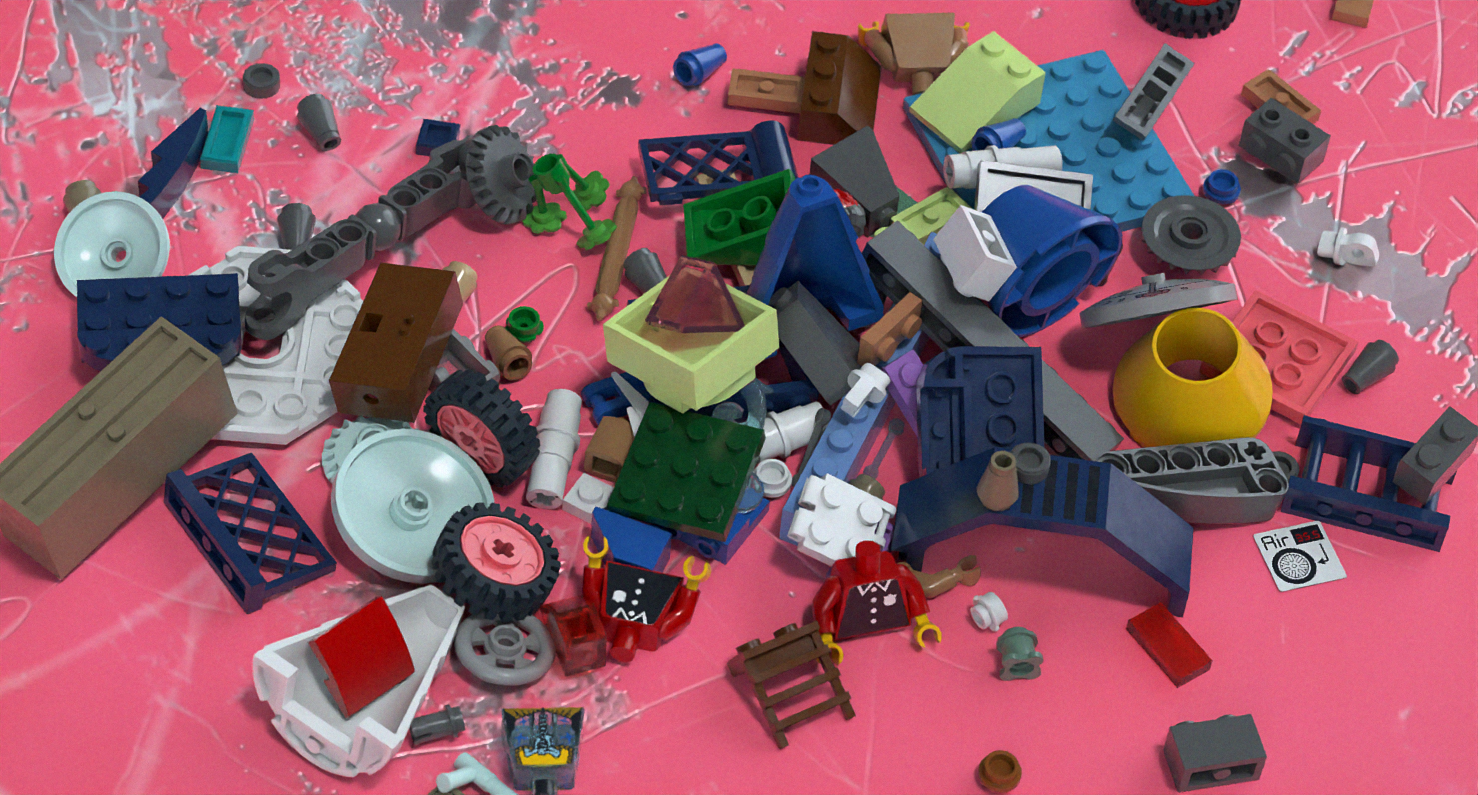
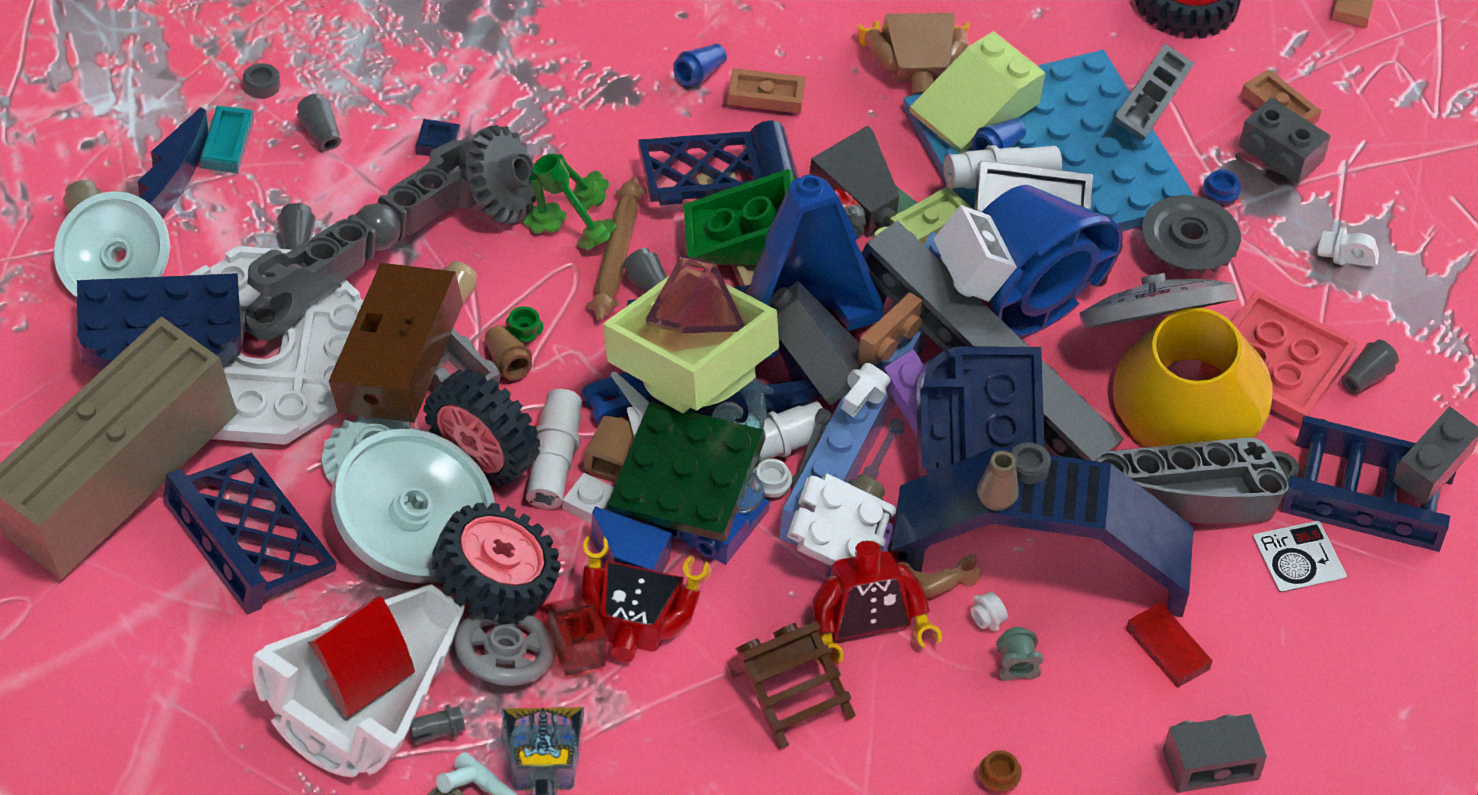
reddish brown slope [797,31,882,145] -> none

